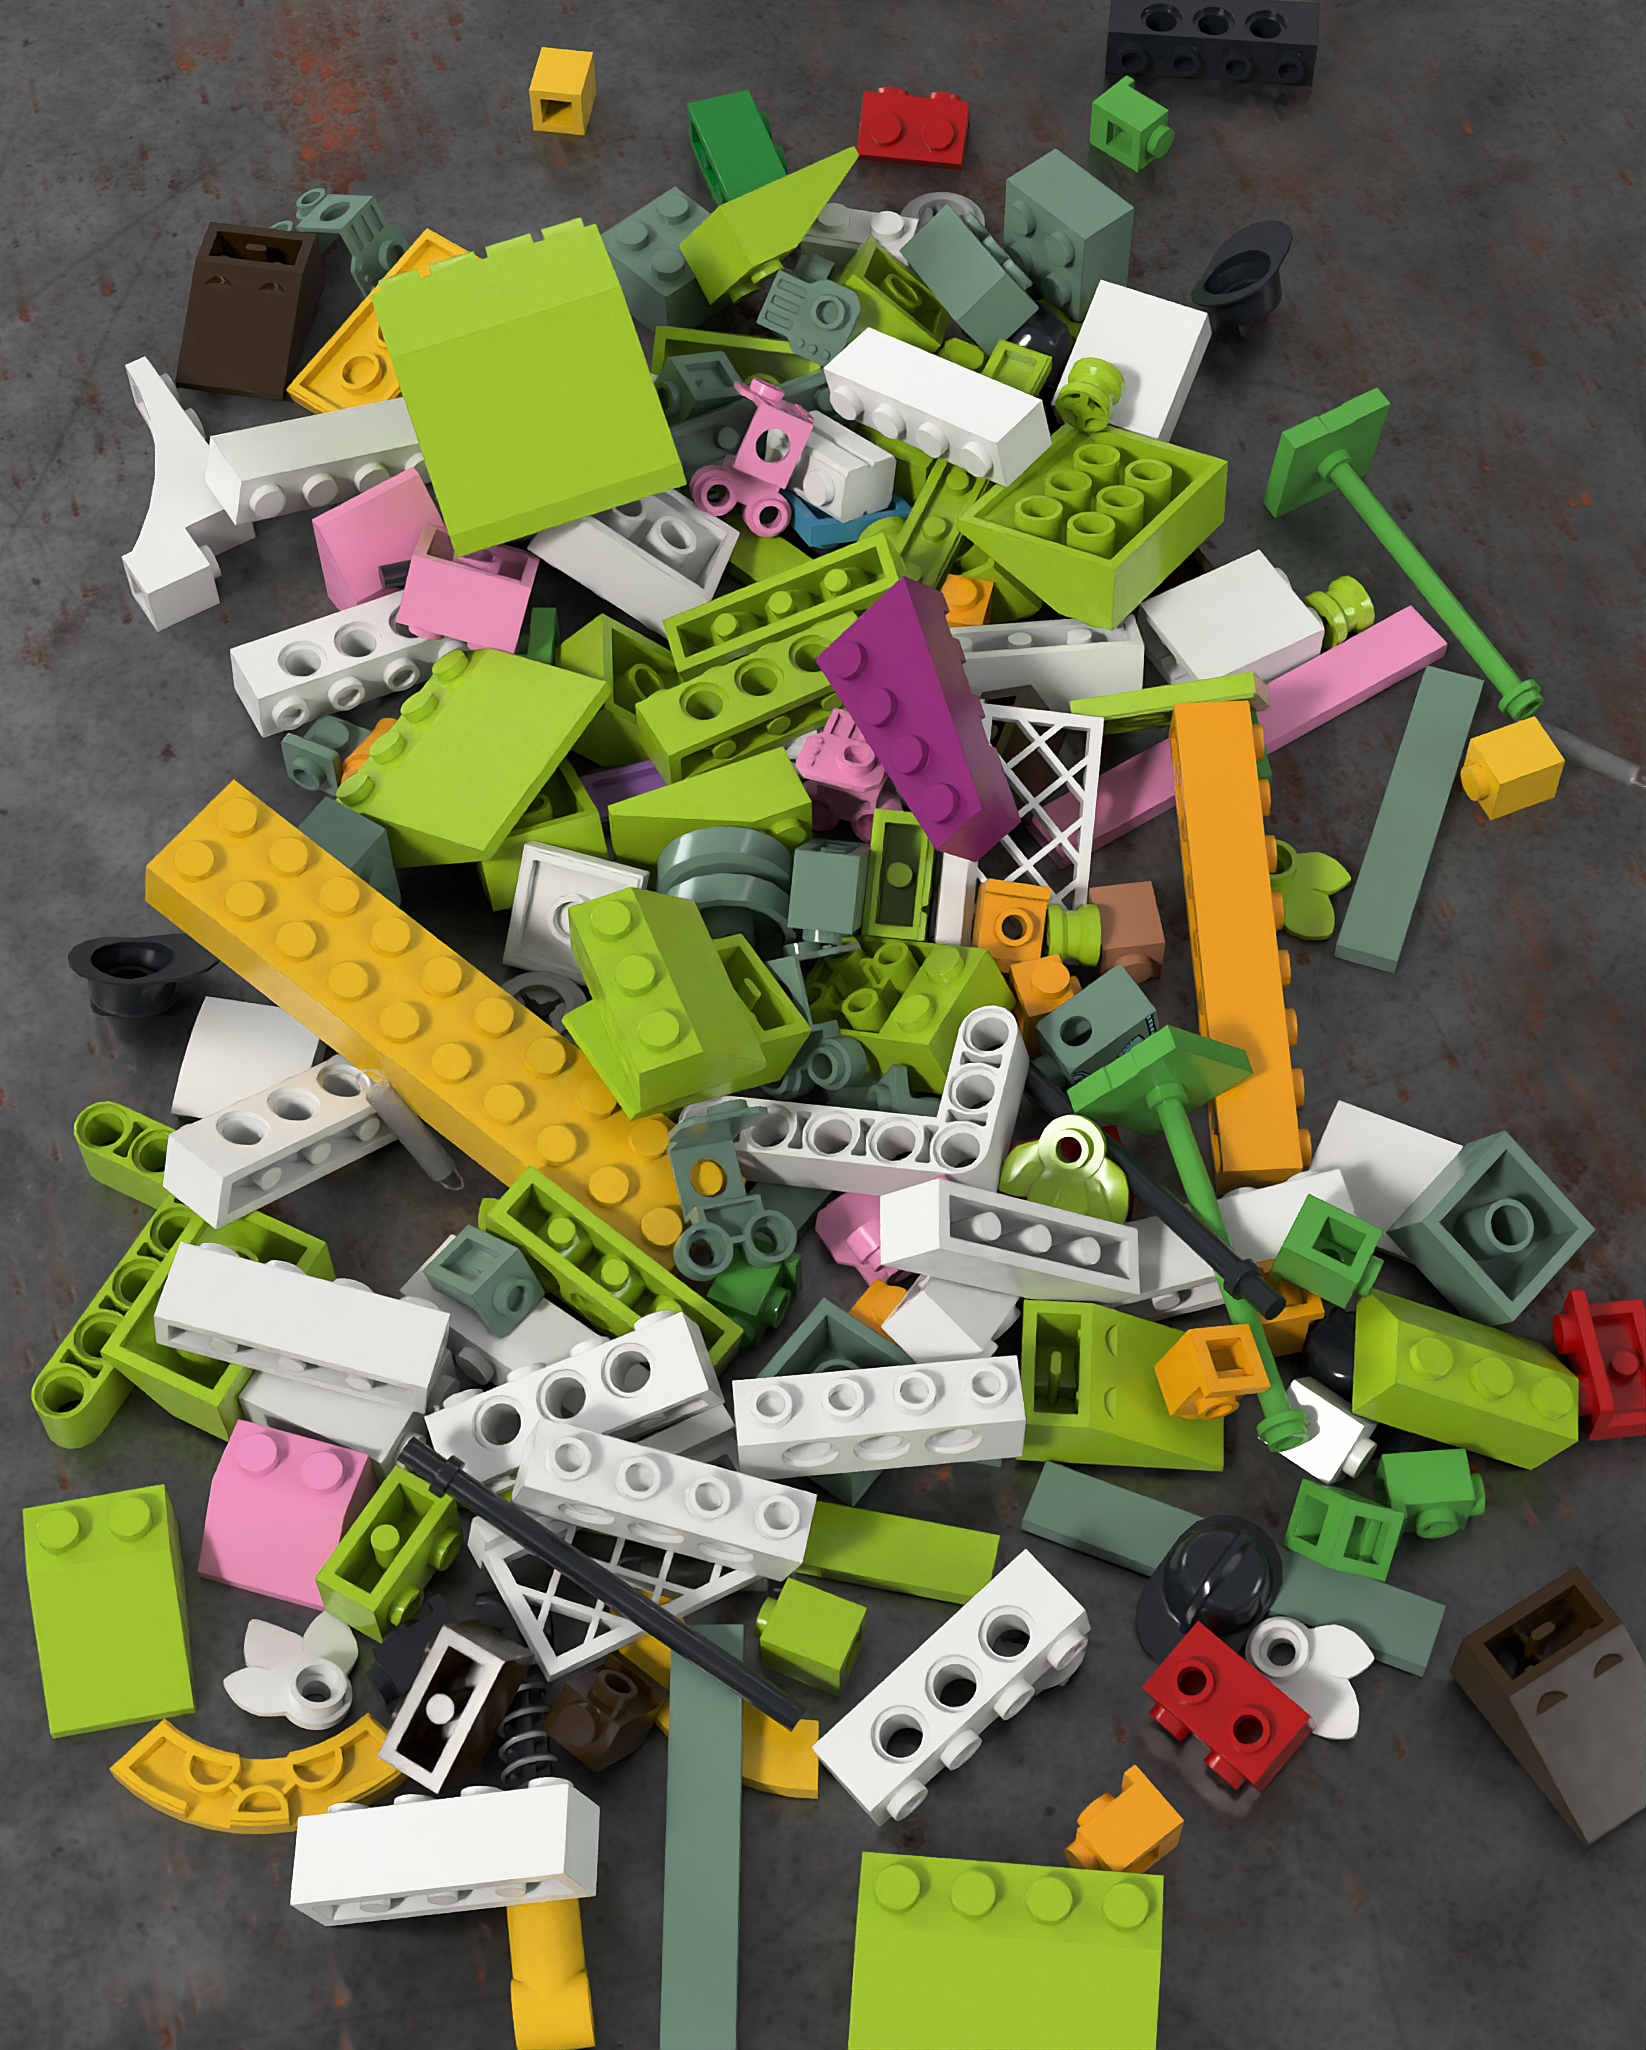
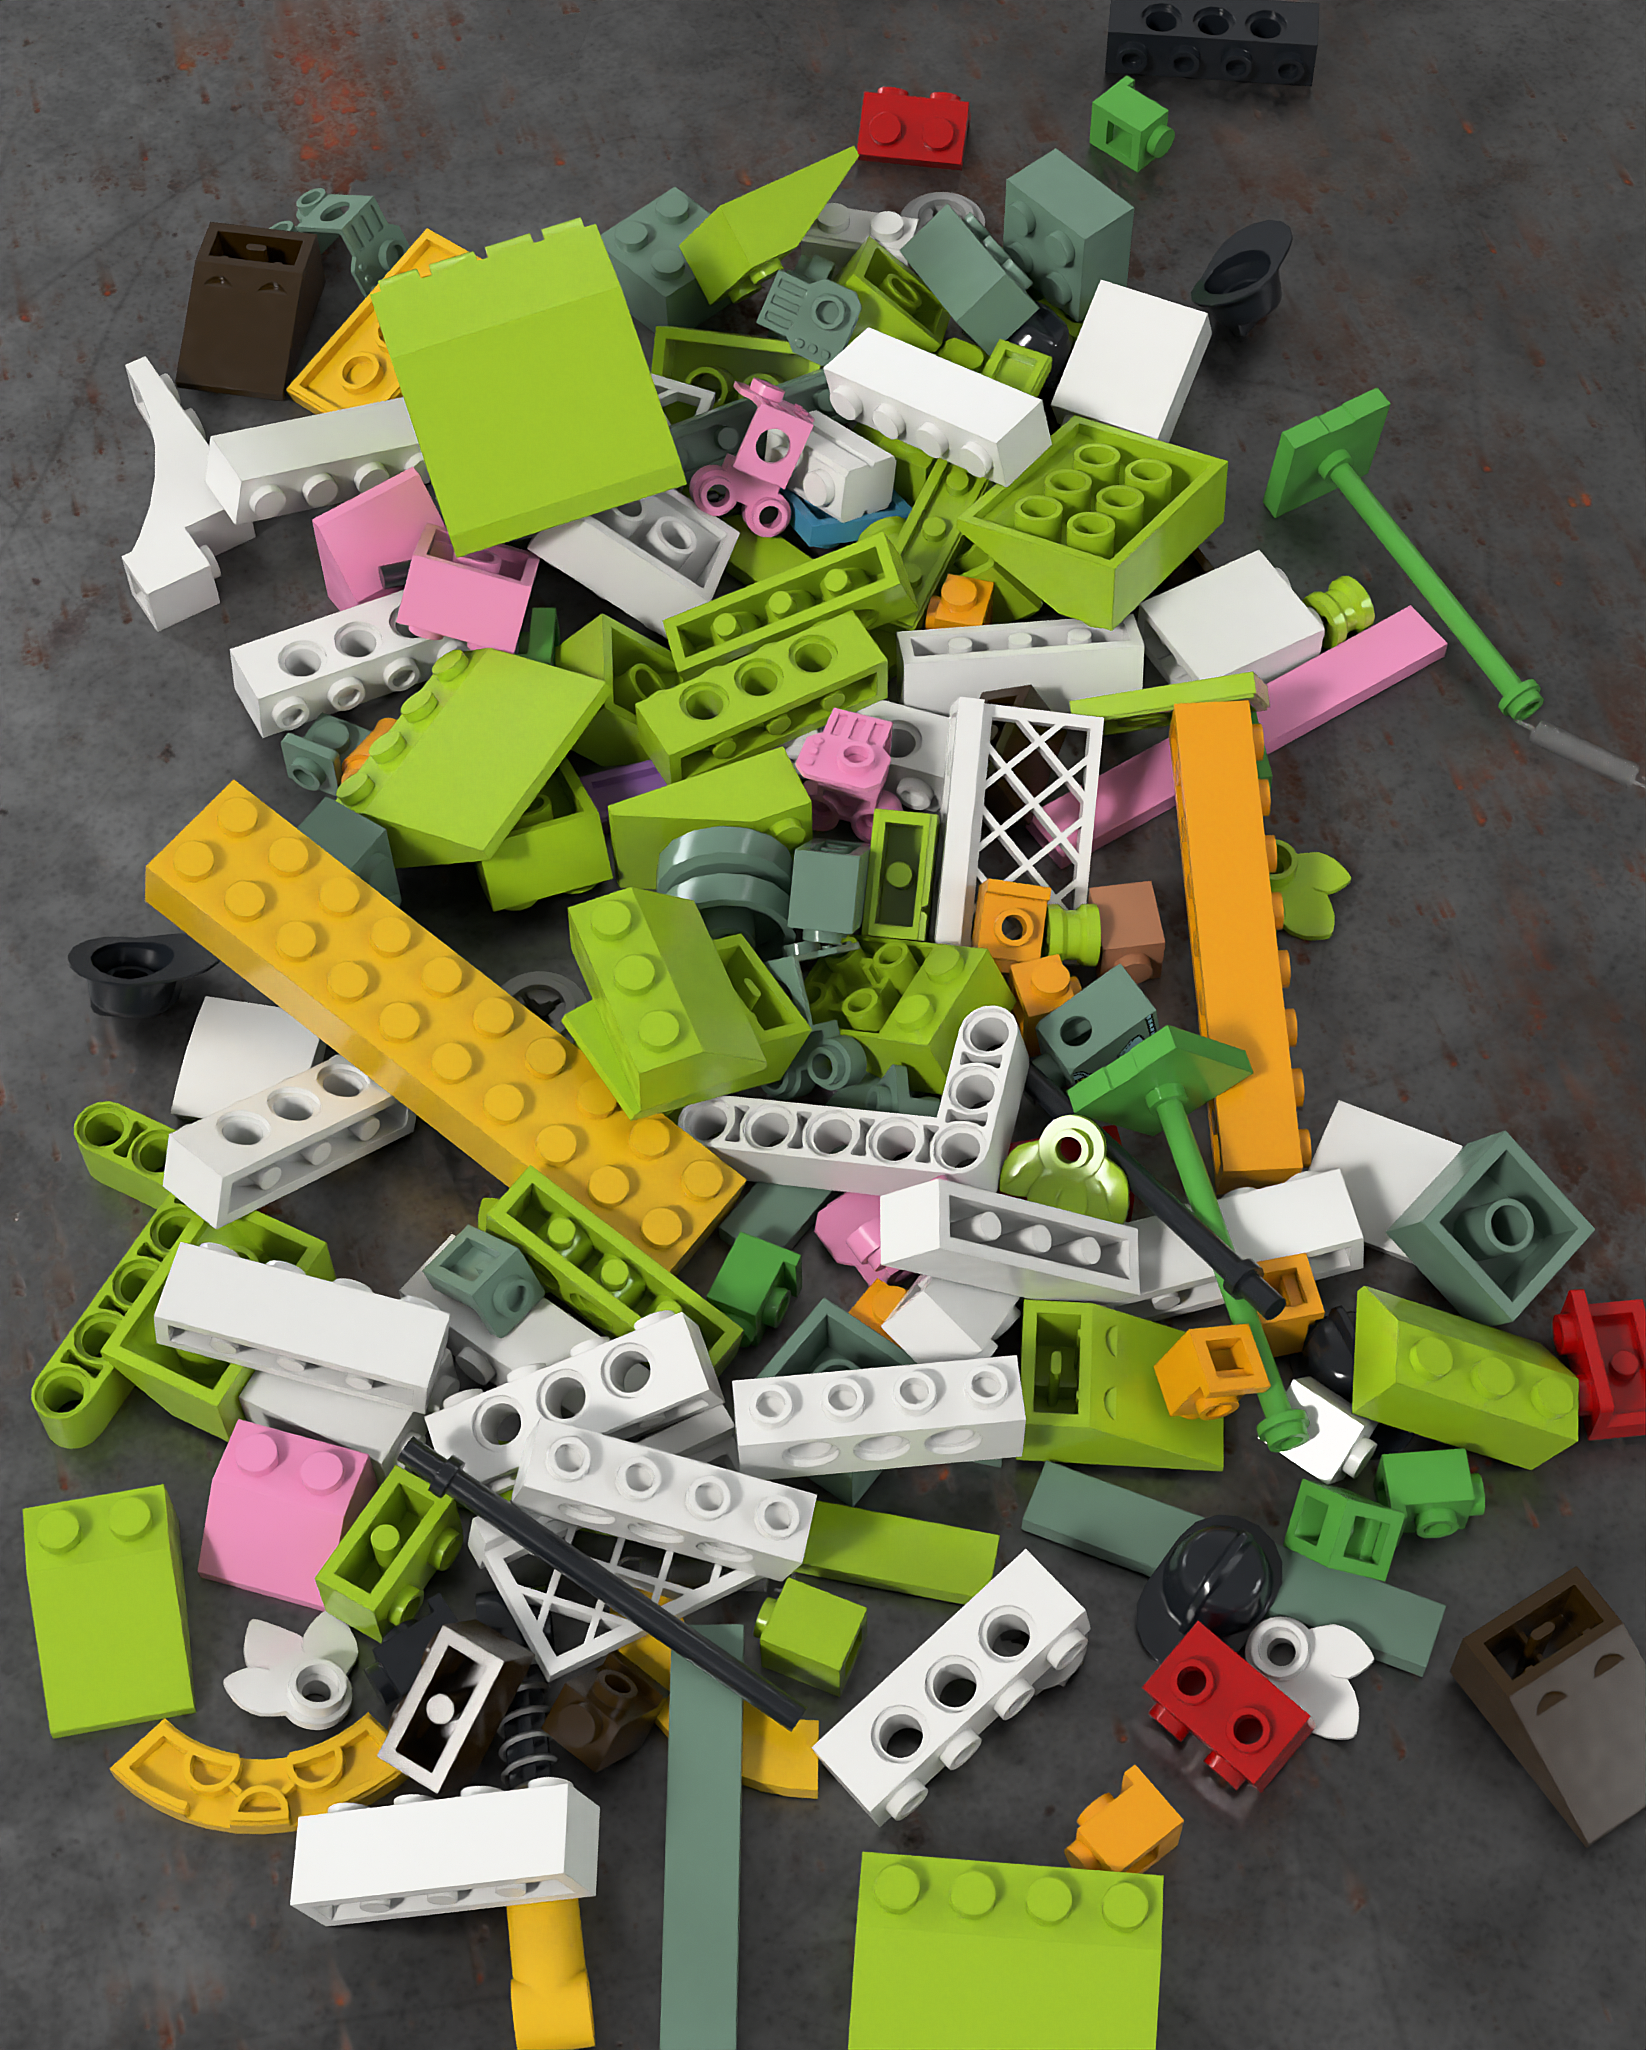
clear piece [356,1069,465,1191] -> none
white tile [502,840,650,987] -> none
yellow brick [529,47,597,136] -> none
sand green bracket [654,351,745,426] -> none
sand green piece [666,1099,797,1281] -> none
green brick [688,90,787,208] -> none
magenta wedge [815,575,1021,862] -> none
lime wheel [1055,357,1126,432] -> none
bright green brick [1267,1193,1384,1309] -> none
sand green tile [1334,665,1485,974] -> none
yellow brick [1461,716,1565,820] -> none

